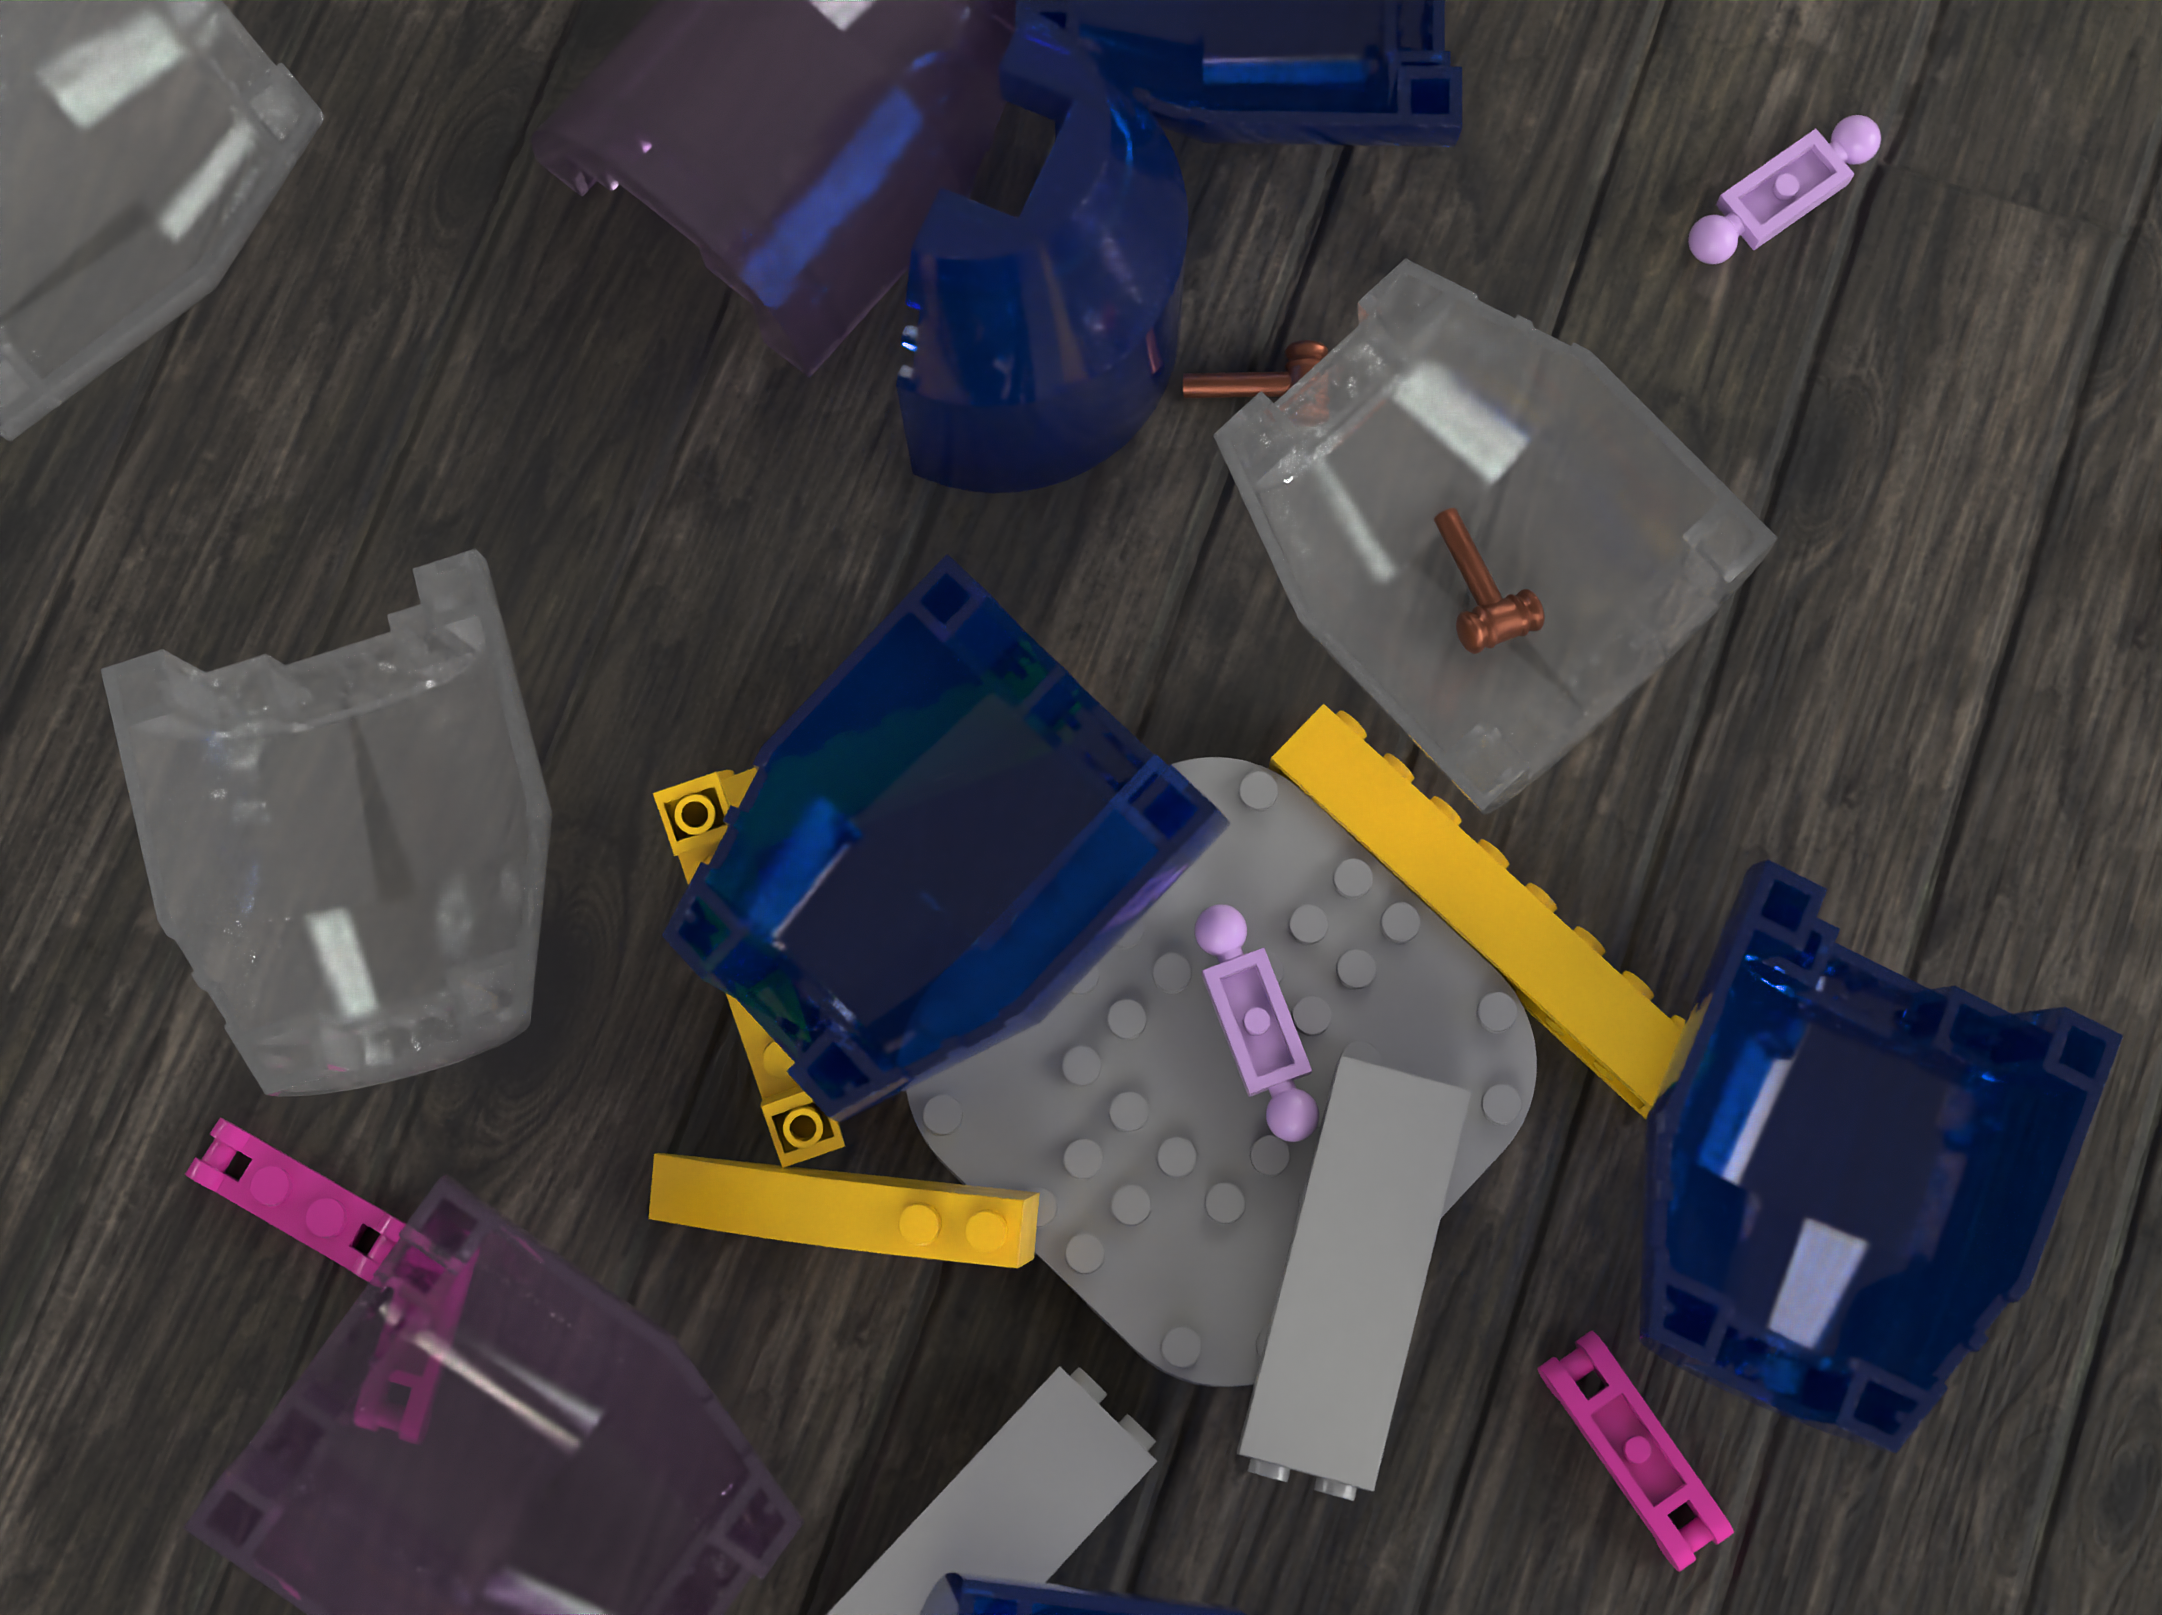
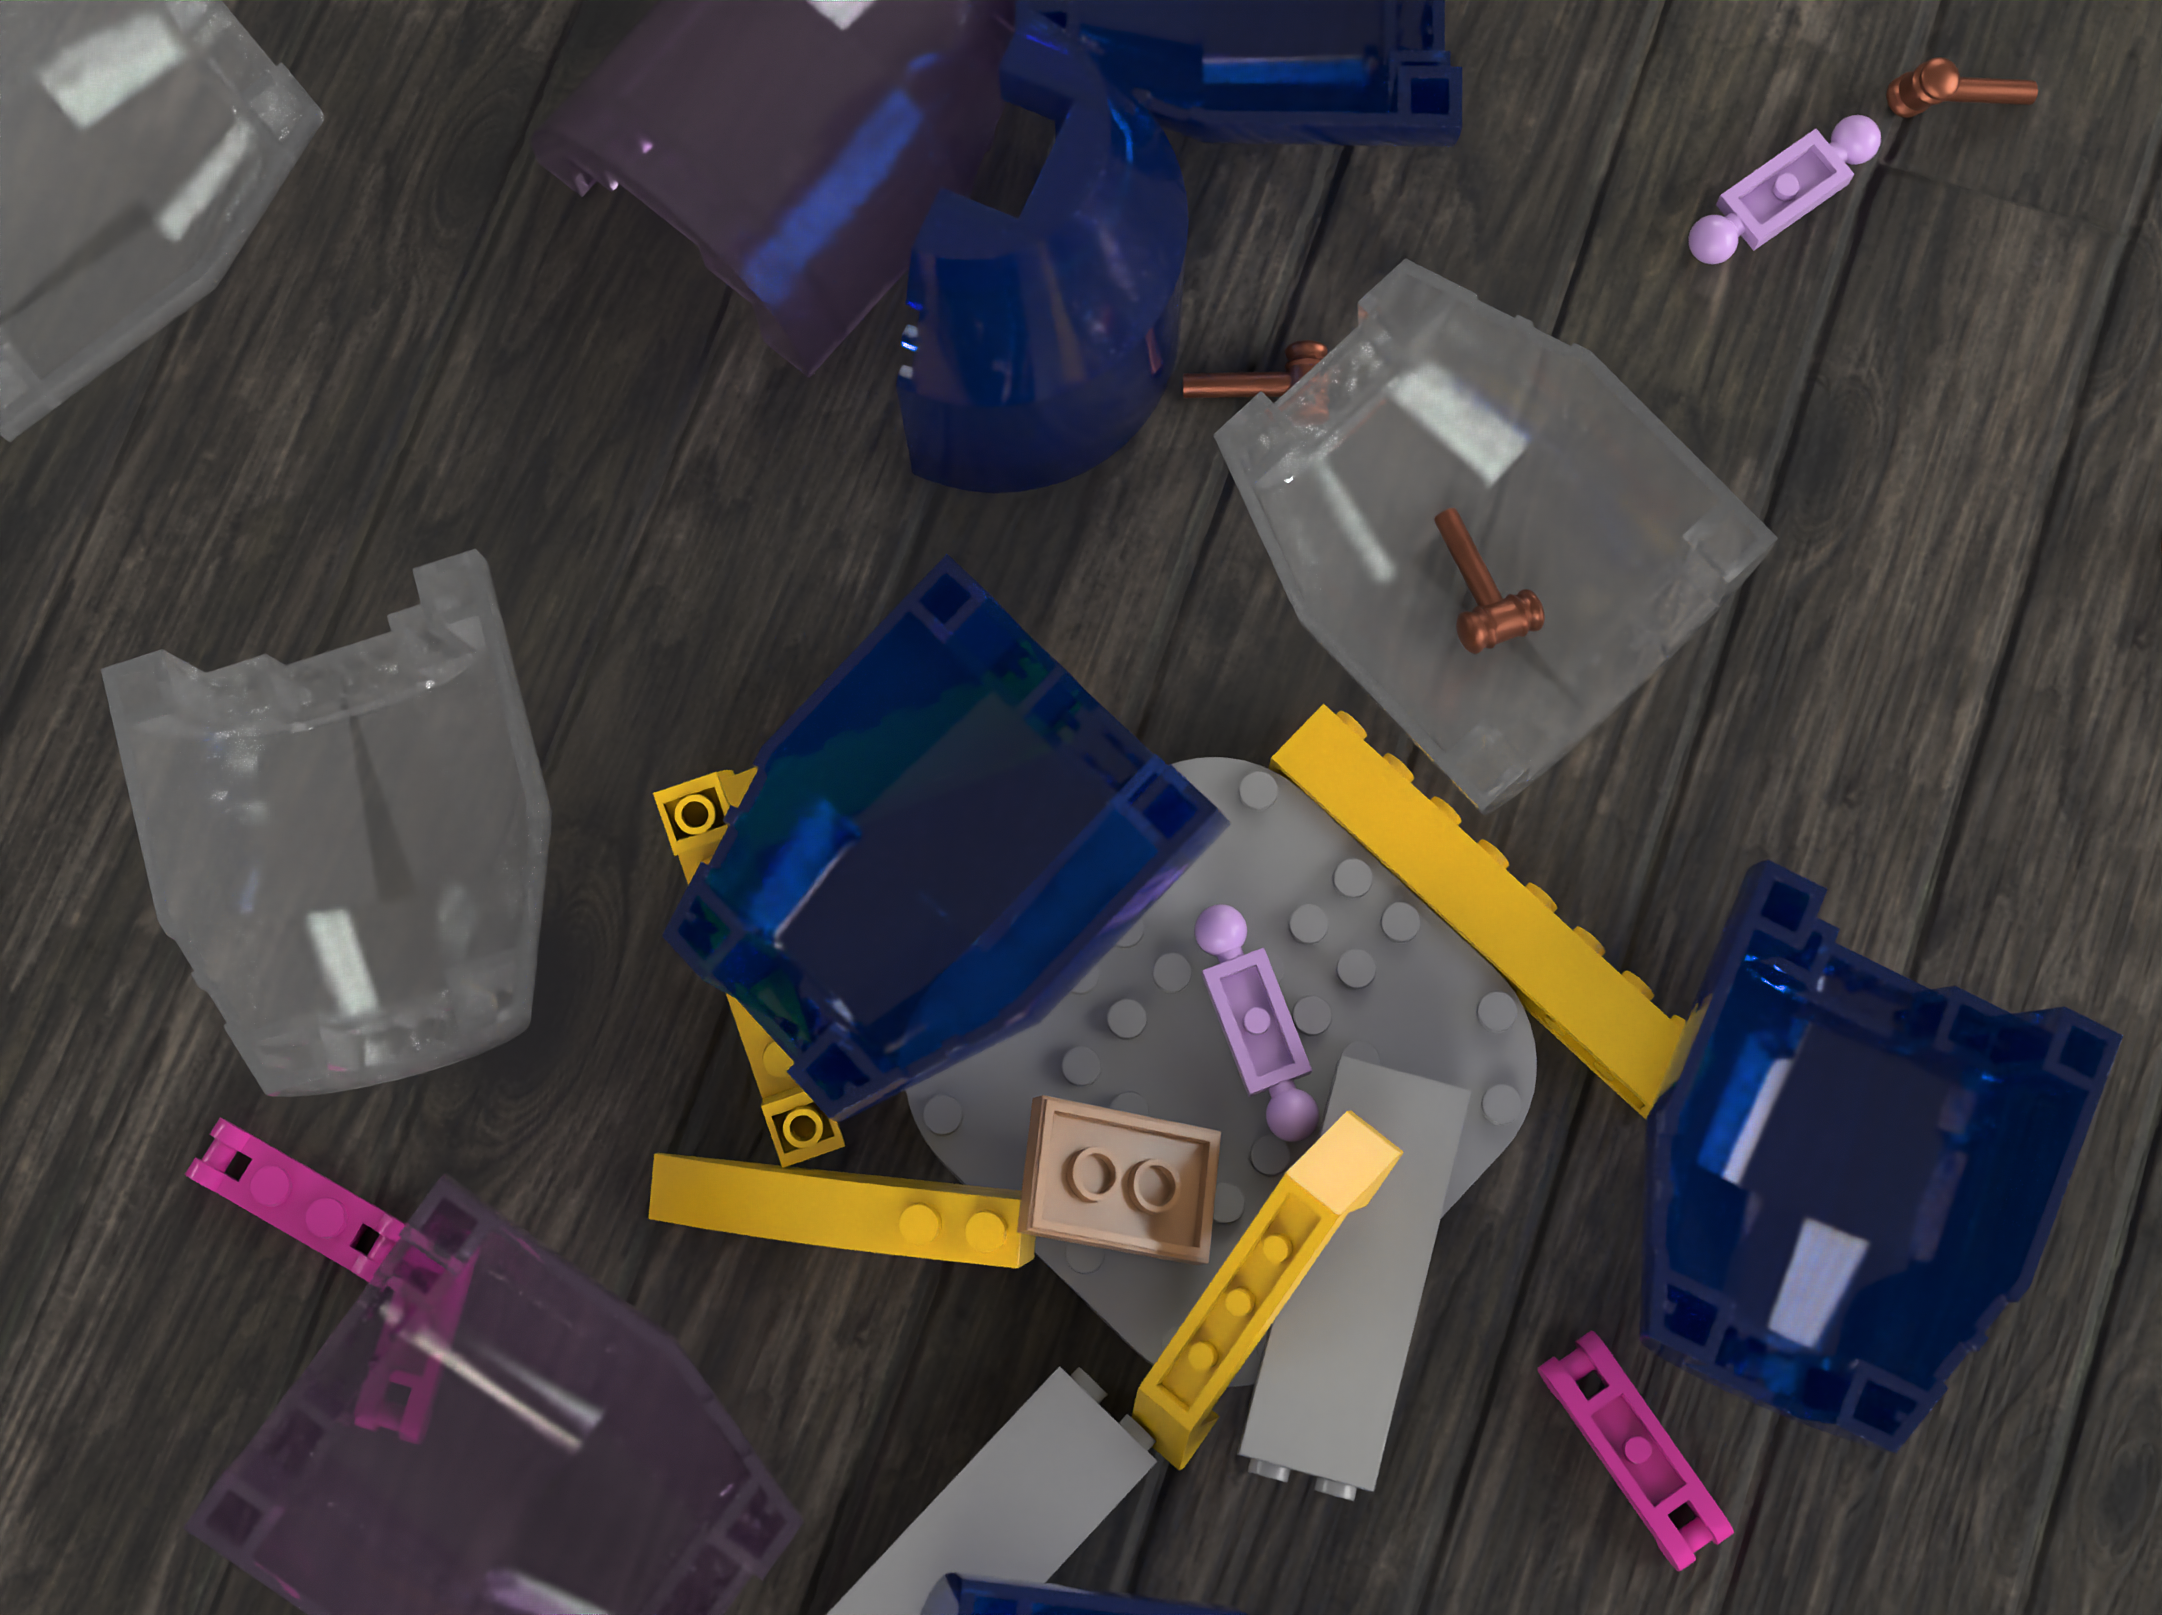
none -> medium nougat tile [1017,1095,1221,1266]
none -> yellow slope [1131,1110,1404,1470]
none -> copper piece [1886,57,2038,118]

